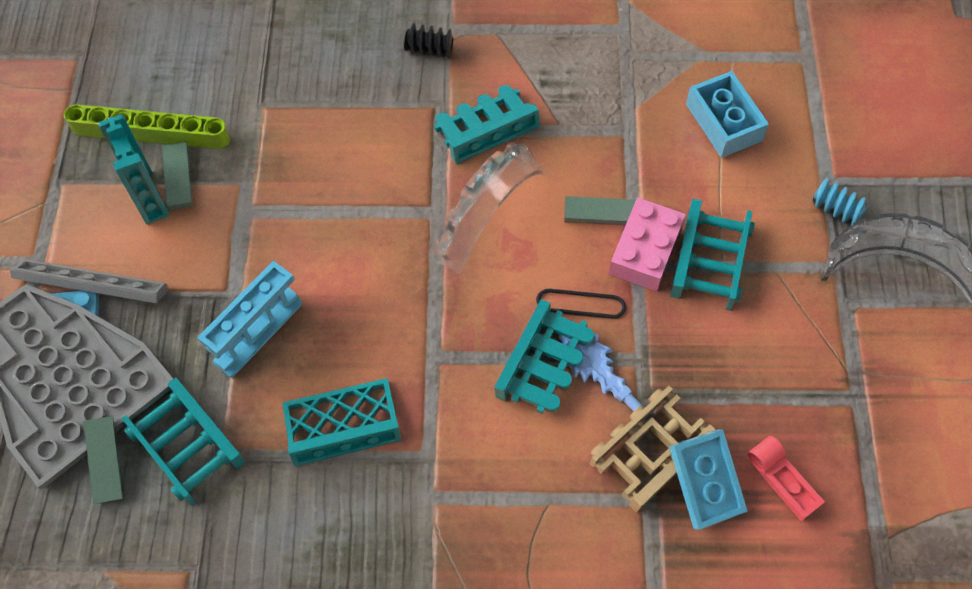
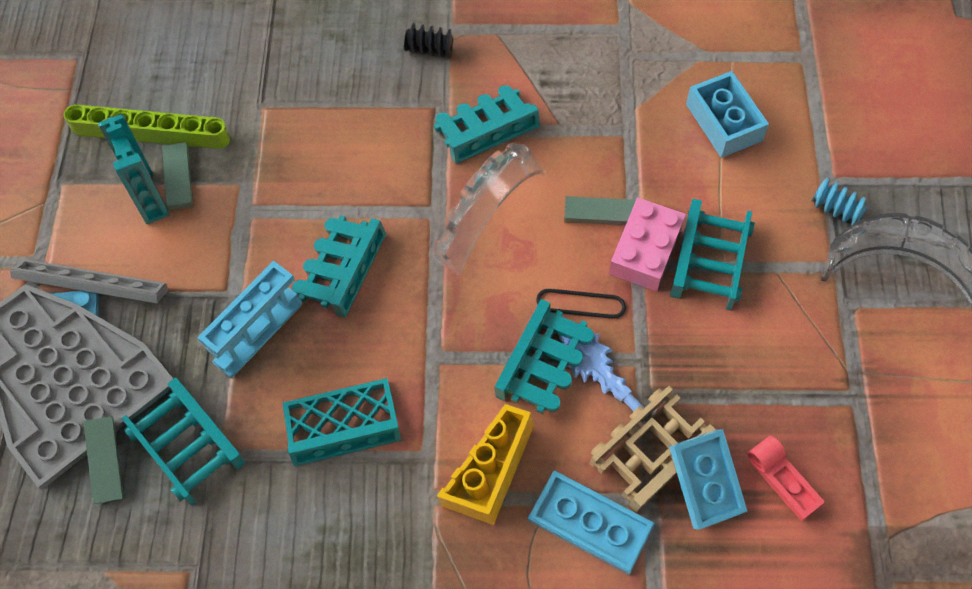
none -> teal fence [292,215,386,318]
none -> yellow wedge [437,404,534,525]
none -> medium azure tile [527,470,655,575]

